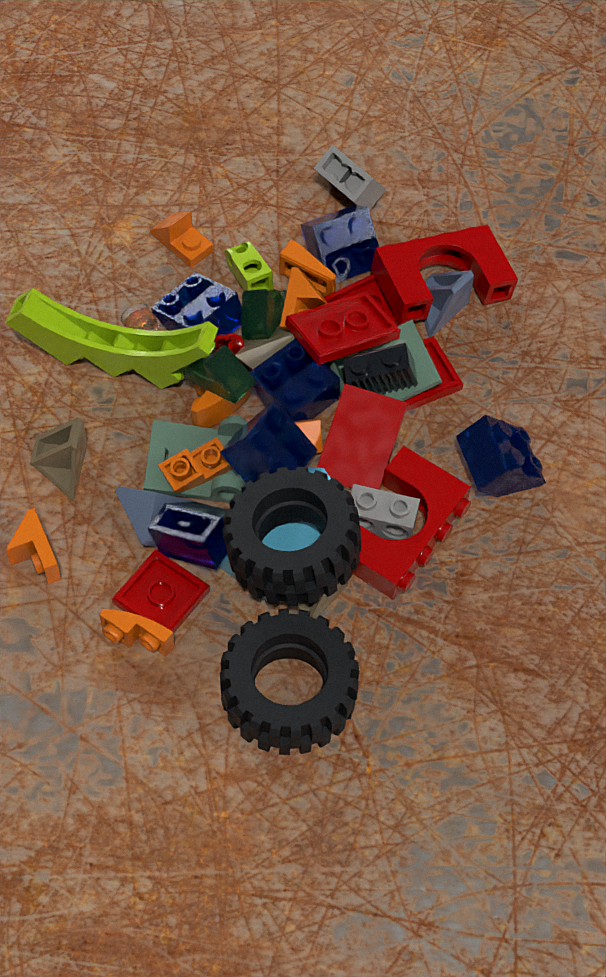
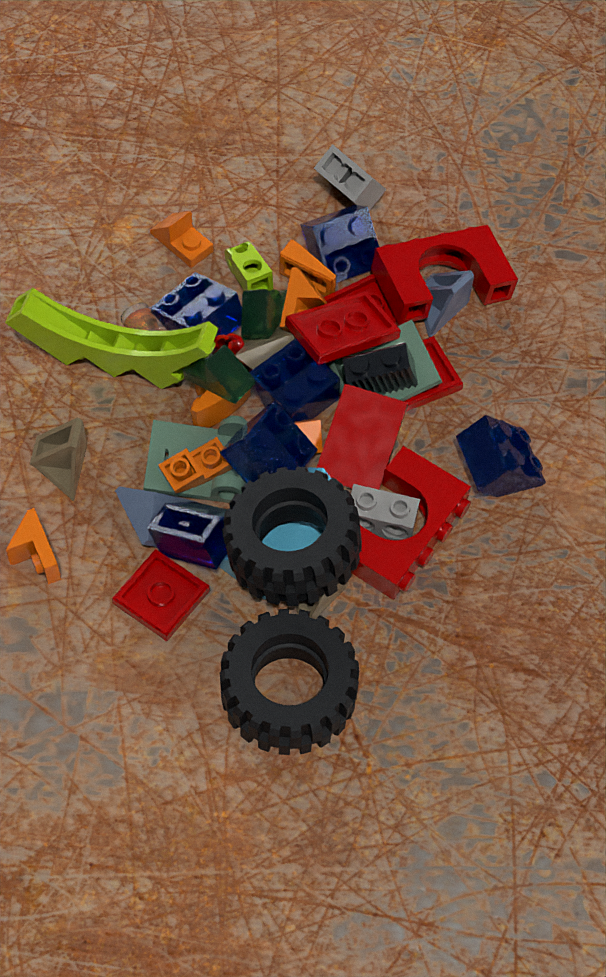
orange slope [99,609,175,657] -> none

